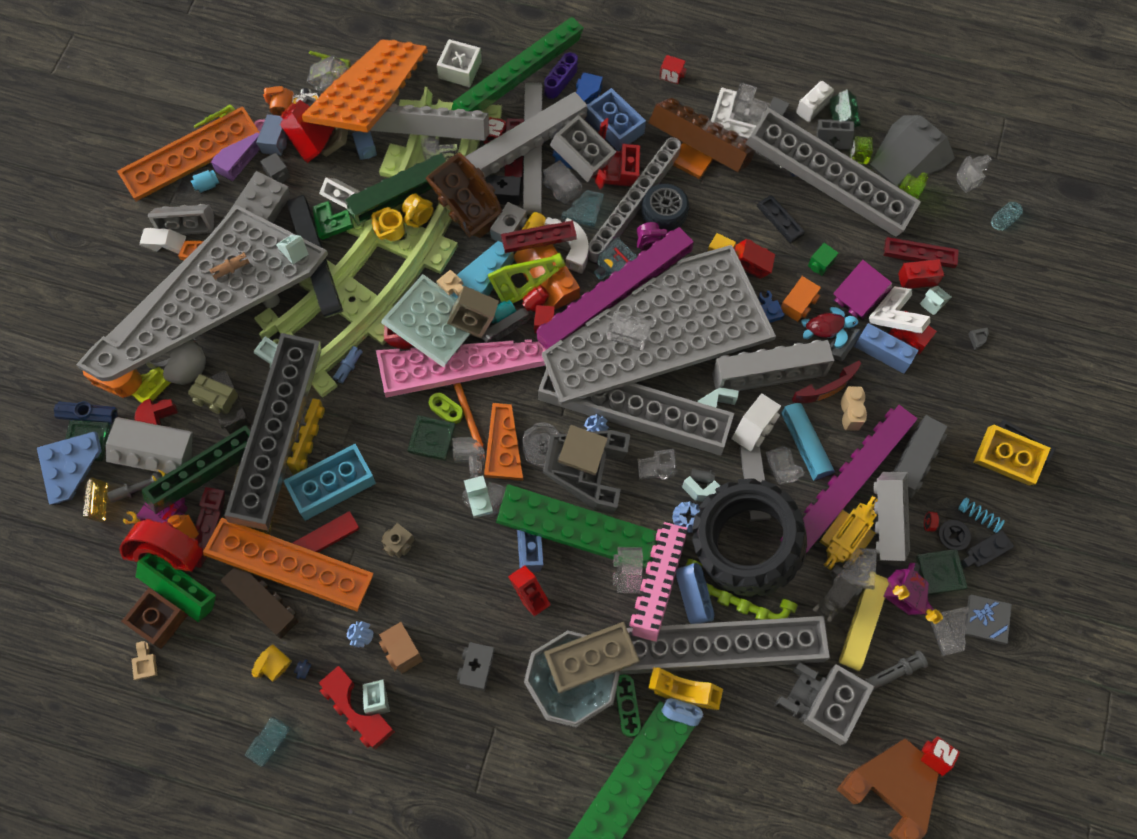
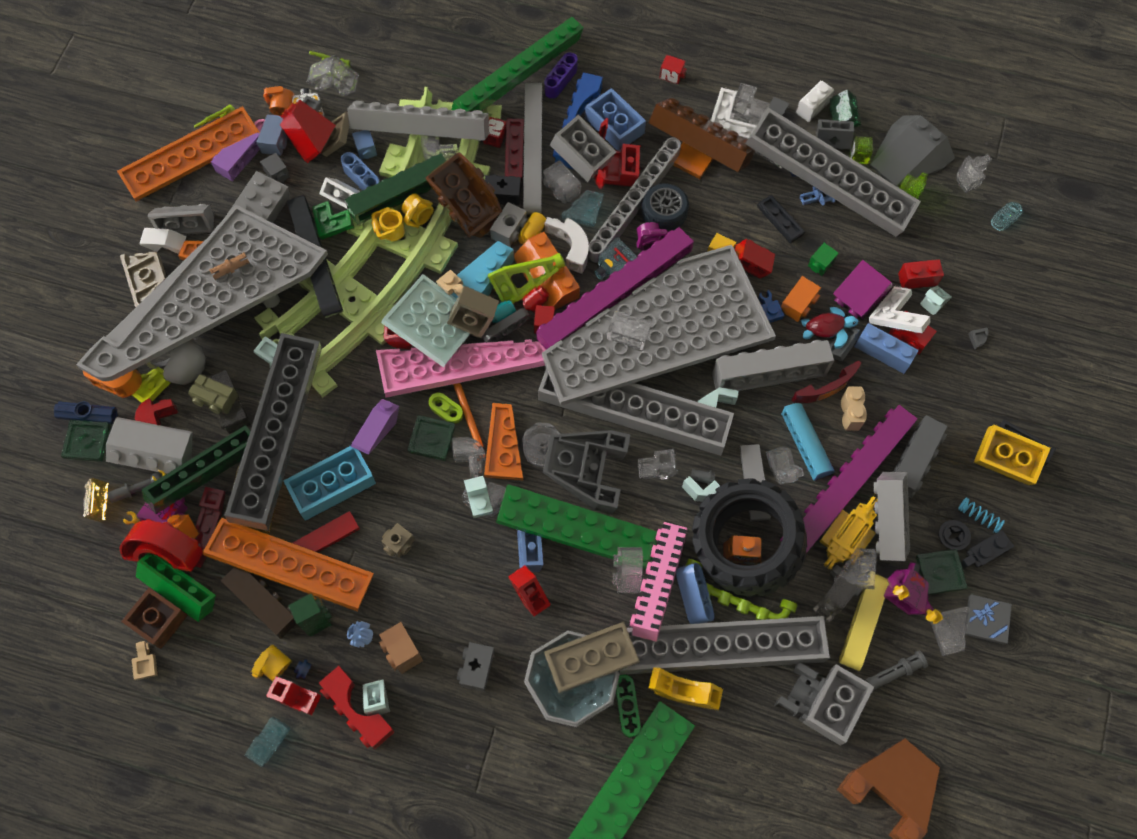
medium blue plate [37,432,101,505] -> none
medium azure brick [191,170,219,193] -> none
light aqua slope [276,234,309,264] -> none
yellow wing [286,398,324,475] -> none
orange wing [302,40,427,133] -> none
medium blue pin [333,346,363,384] -> none
white brick [437,39,482,87] -> none
light grey brick [465,92,587,179] -> none
dark red plate [501,220,577,253] -> none
dark tan tile [558,425,608,475] -> none
light blue gear [584,414,609,432] -> none
light blue beam [662,698,703,726] -> none
light blue gear [672,501,700,533] -> none
white brick [732,393,781,452] -> none
dark red plate [884,237,959,268] -> none
red brick [920,736,960,776] -> none
red tile [924,511,939,532] -> none
none -> dark tan wing [120,252,167,307]
none -> red brick [266,676,321,716]
none -> dark green brick [288,593,332,637]
none -> medium blue beam [341,152,379,191]
none -> medium lavender slope [351,399,399,454]
none -> orange torso [723,536,761,565]
none -> medium blue piece [800,186,835,205]

